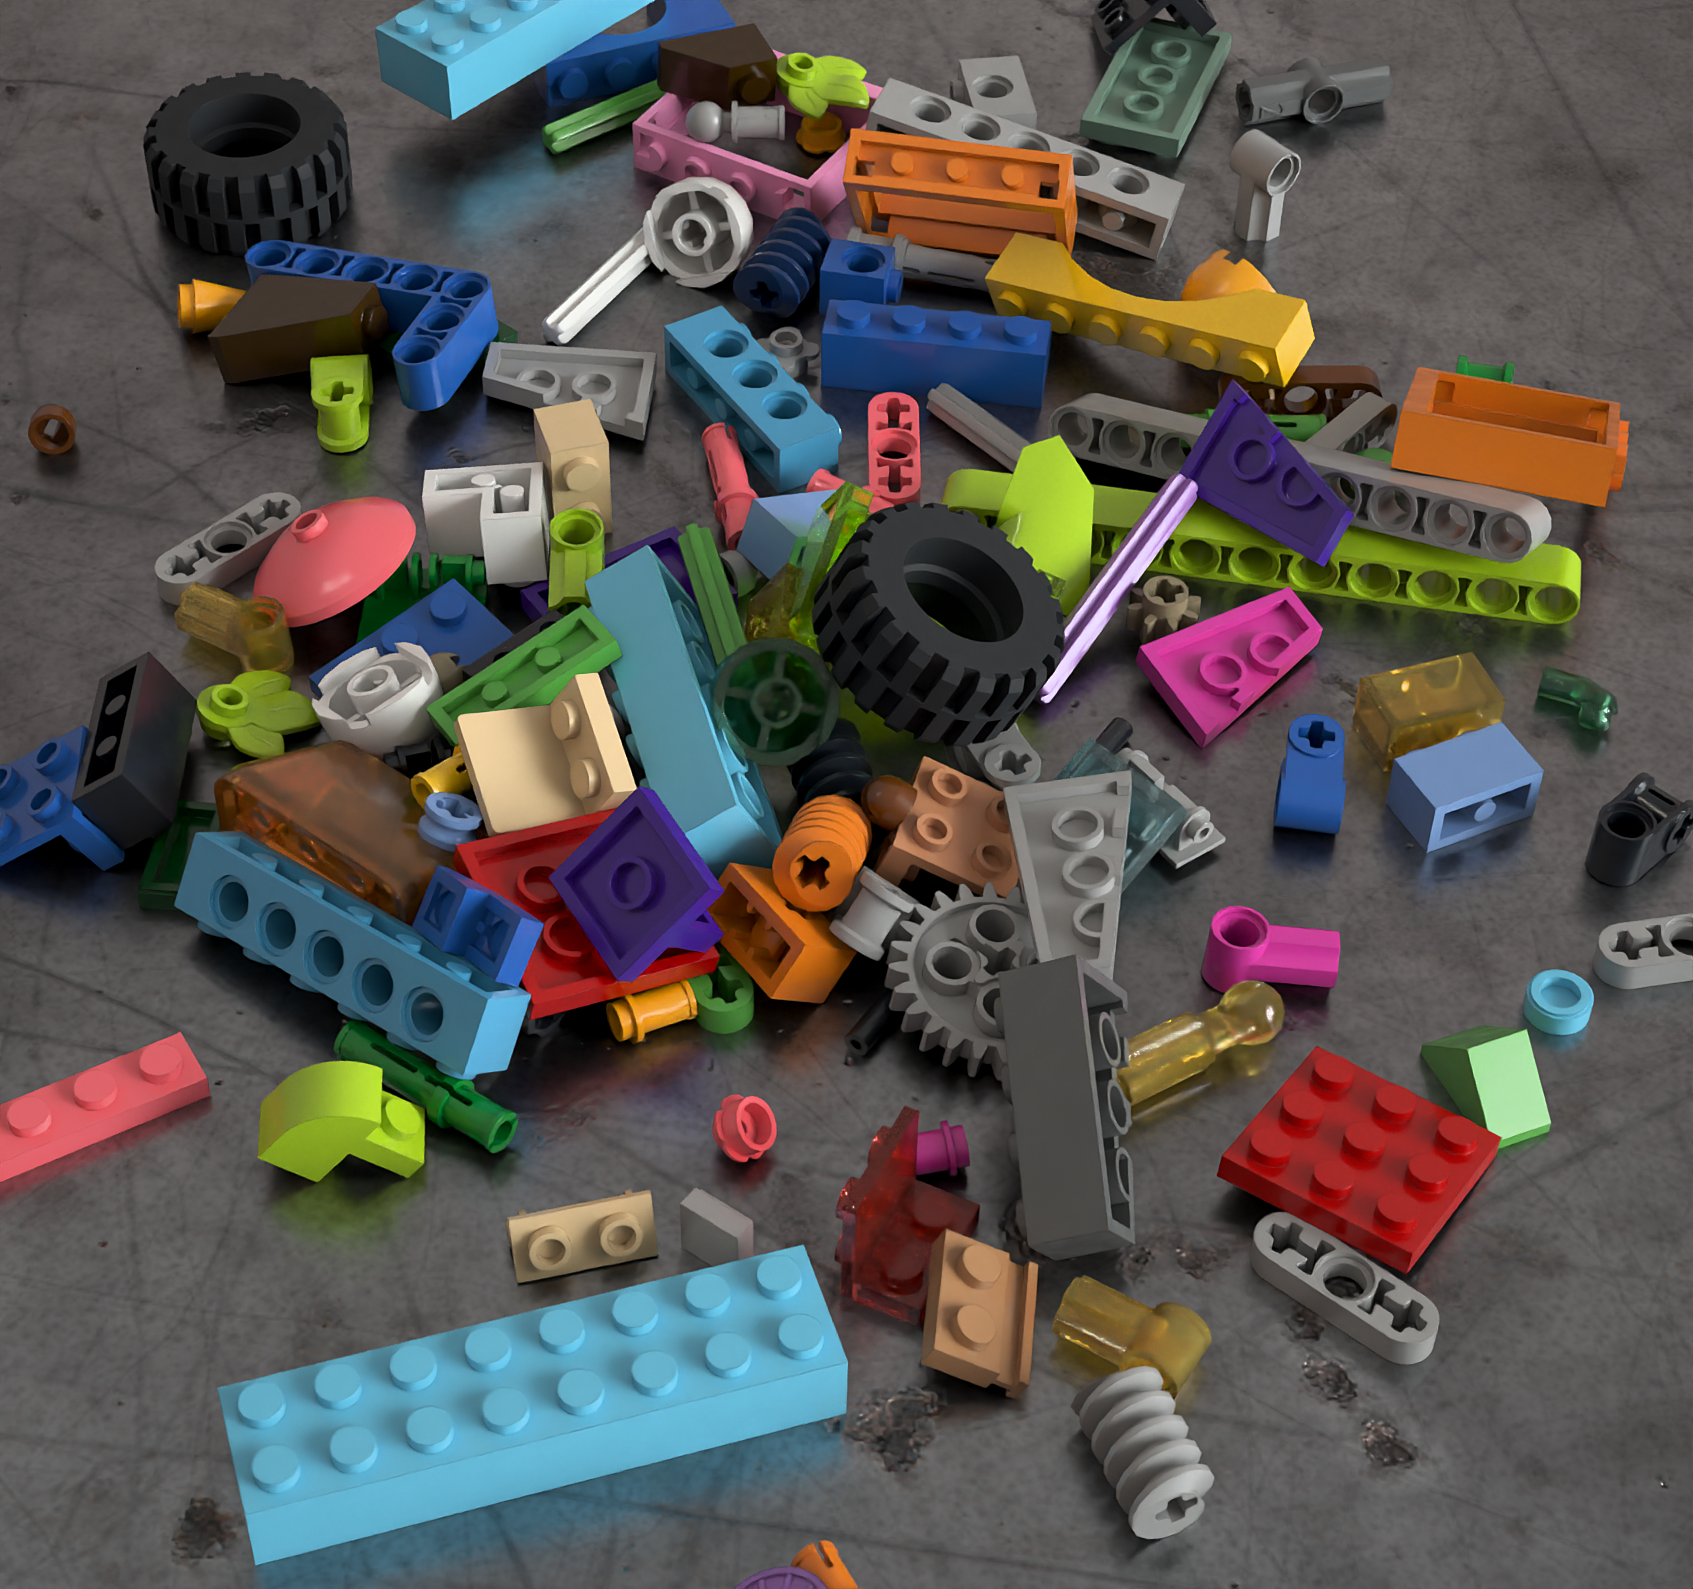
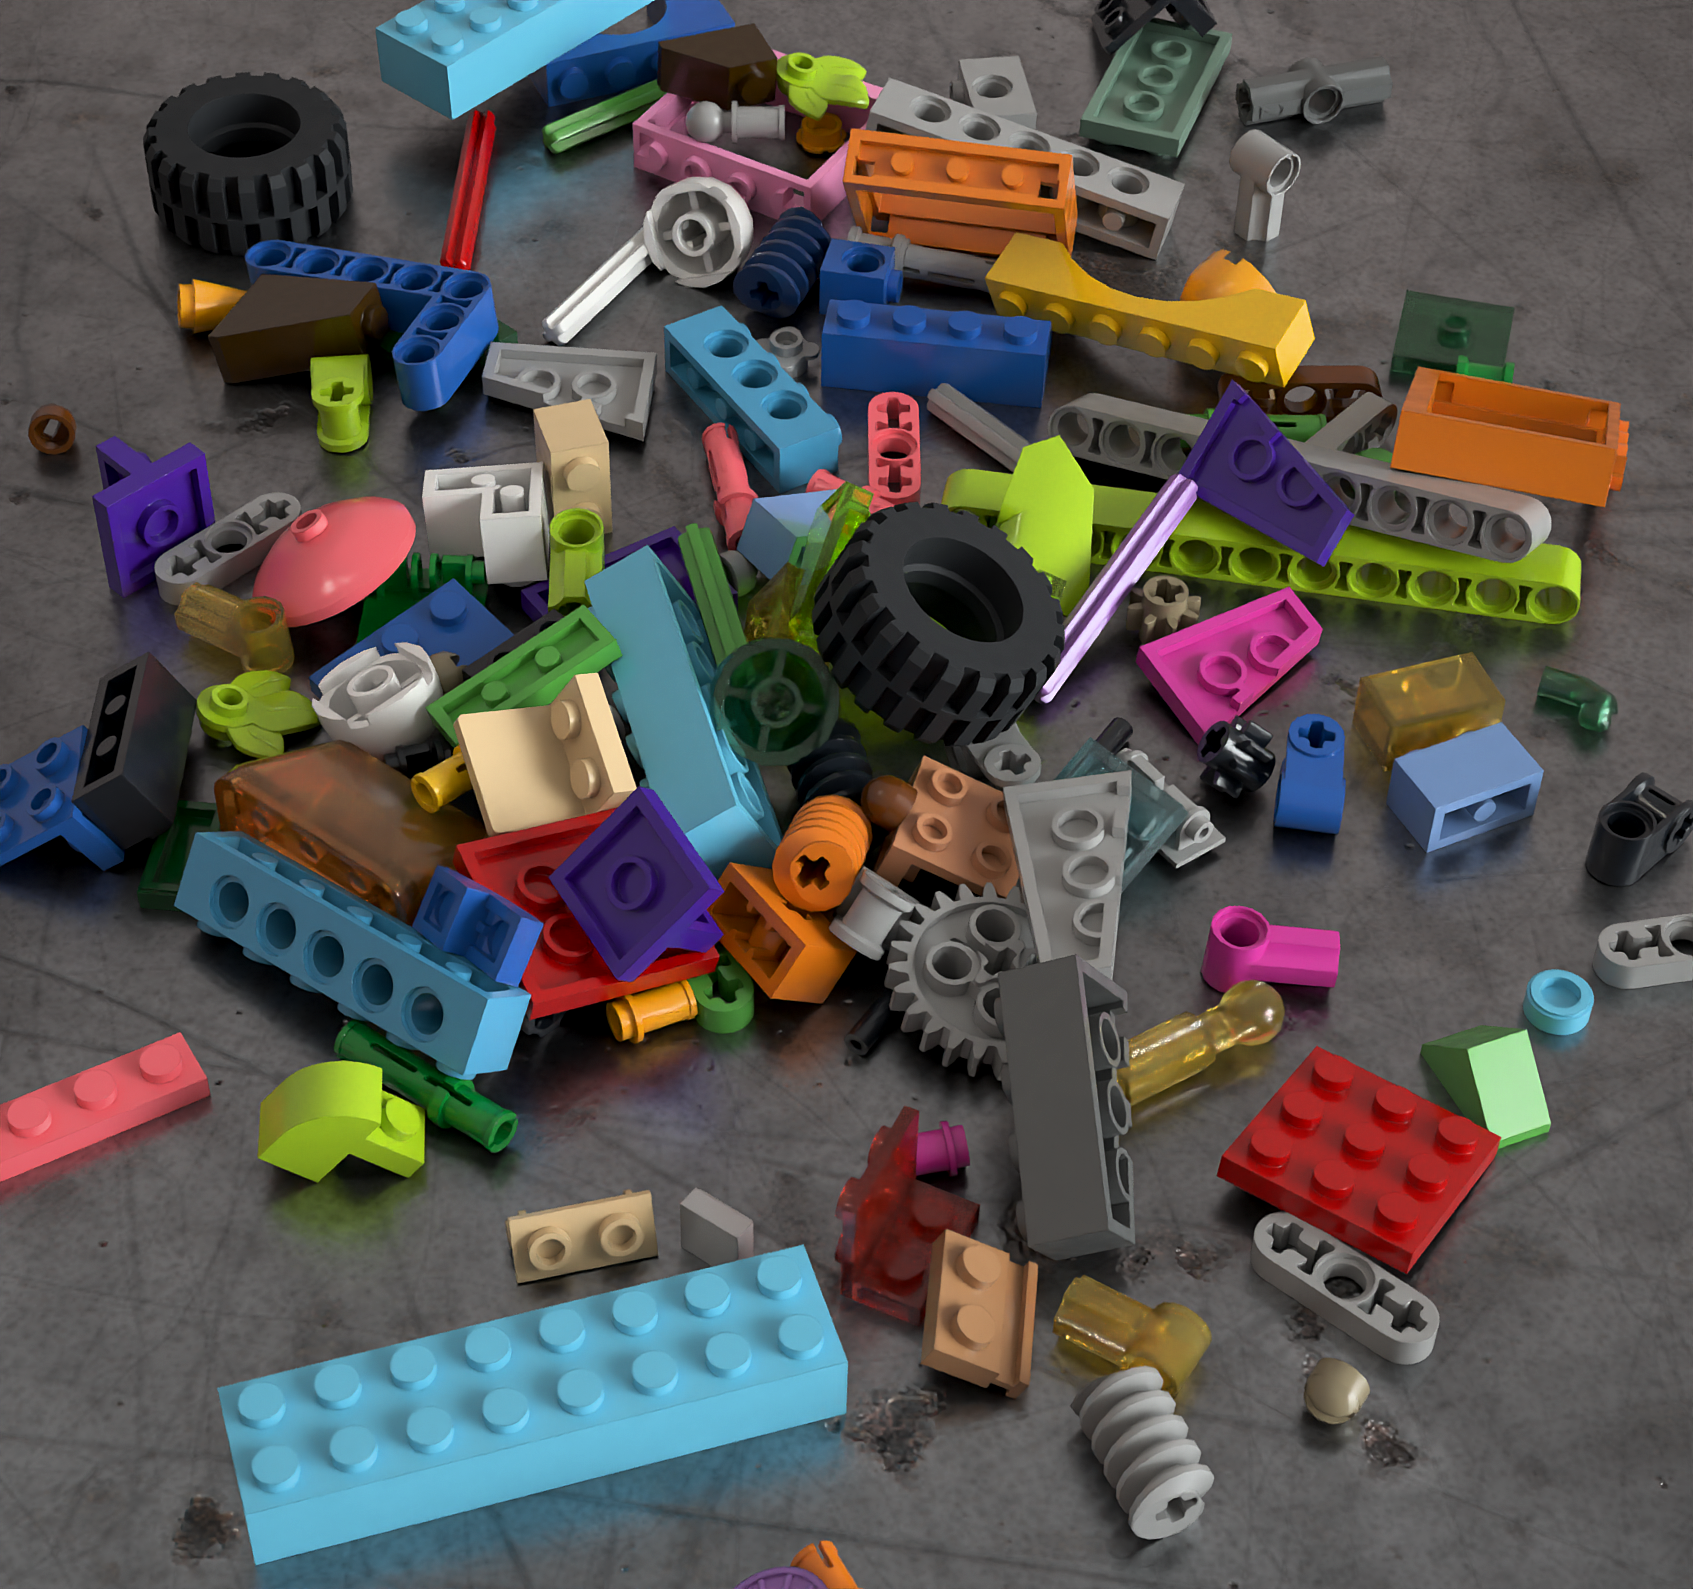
medium blue bush [417,792,483,852] -> none
coral plate [712,1094,777,1163] -> none
none -> dark purple bracket [92,436,215,598]
none -> red axle [440,110,496,270]
none -> black gear [1197,715,1276,798]
none -> dark tan hinge [1303,1358,1370,1425]
none -> clear green plate [1390,290,1515,375]

